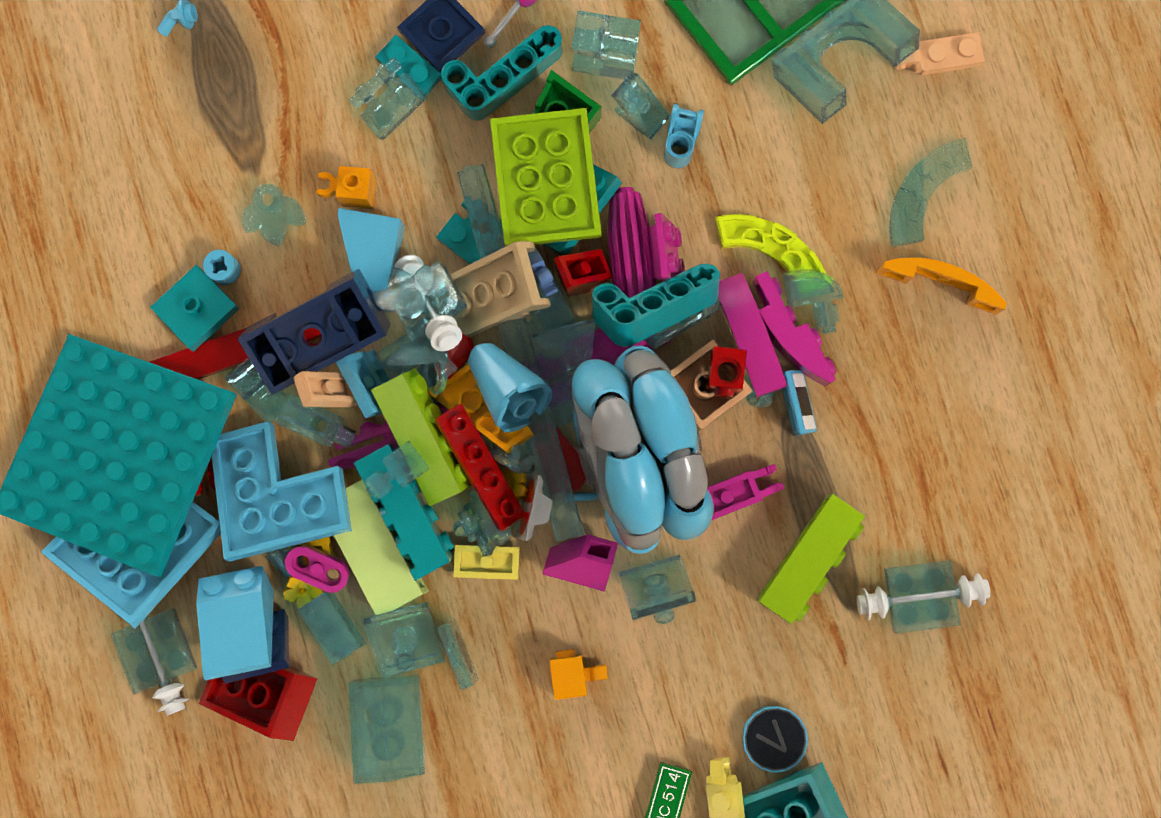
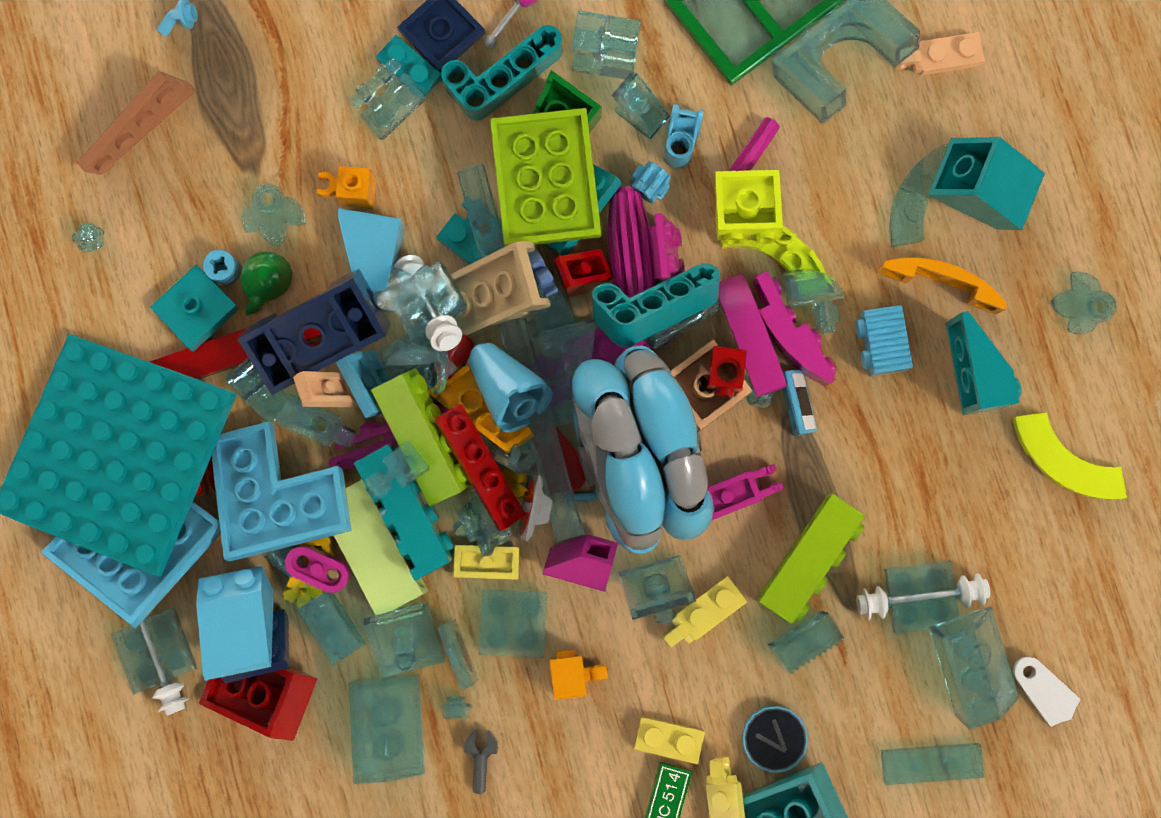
none -> clear light blue plate [72,224,104,252]
none -> nougat wing [76,71,197,175]
none -> green hat [240,252,293,316]
none -> clear light blue plate [440,697,472,720]
none -> dark grey bar [464,730,498,794]
none -> clear light blue plate [479,589,548,658]
none -> medium azure gear [630,161,671,204]
none -> light yellow plate [634,716,705,764]
none -> light yellow hinge [662,576,747,648]
none -> neon yellow plate [715,170,783,246]
none -> dark pink axle [729,117,780,171]
none -> clear light blue brick [768,611,844,674]
none -> medium azure brick [855,305,913,377]
none -> clear light blue tile [881,743,984,785]
none -> teal slope [928,137,1045,230]
none -> clear light blue slope [929,606,1019,730]
none -> teal slope [945,311,1022,415]
none -> neon yellow tile [1012,412,1127,500]
none -> white piece [1013,657,1080,727]
none -> clear light blue plate [1051,272,1117,335]

